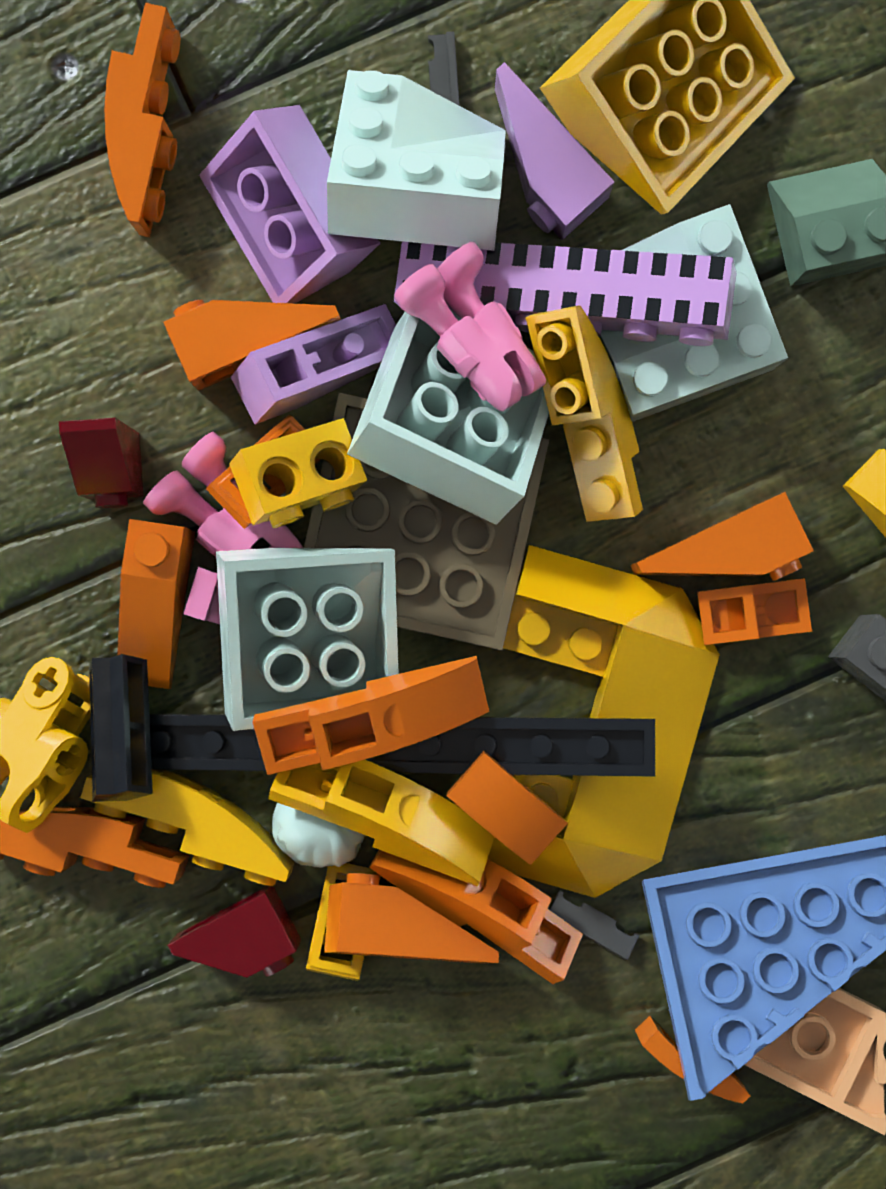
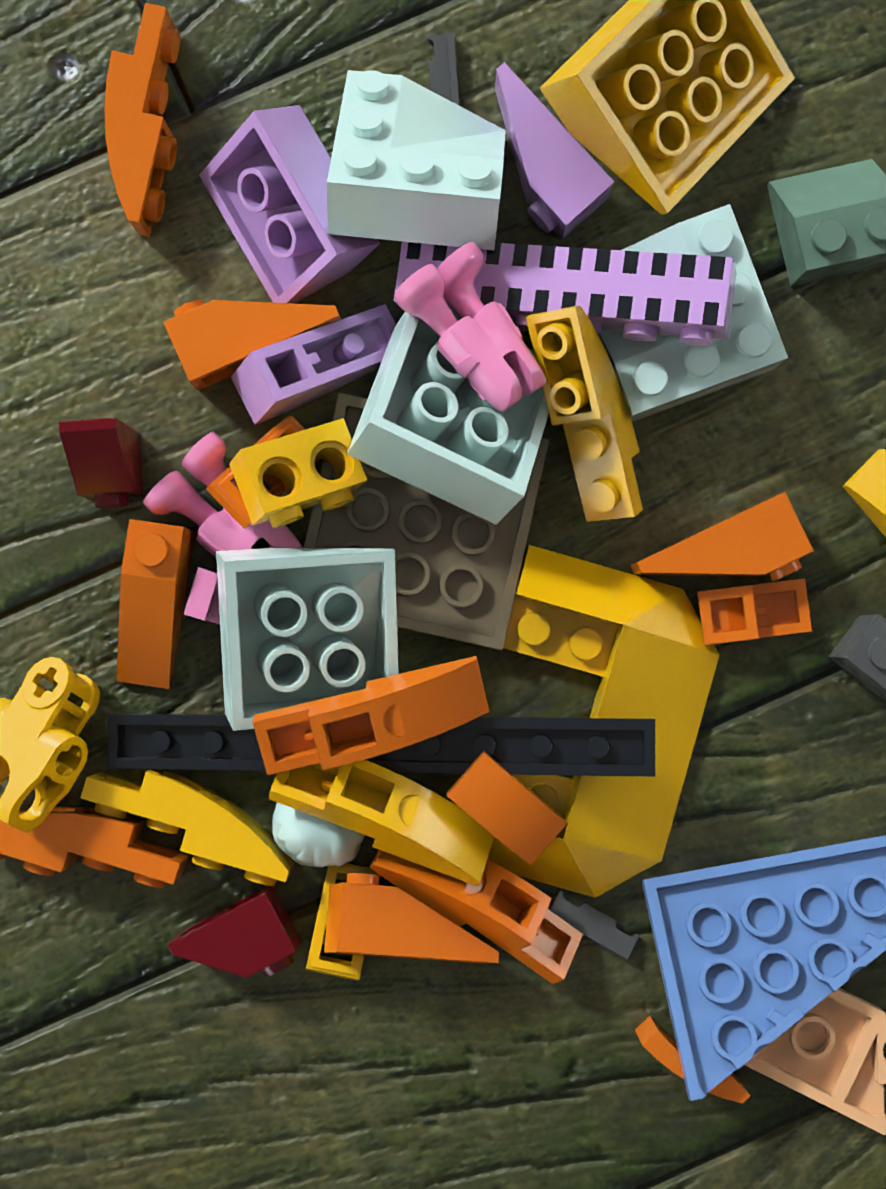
black piece [89,654,153,802] -> none

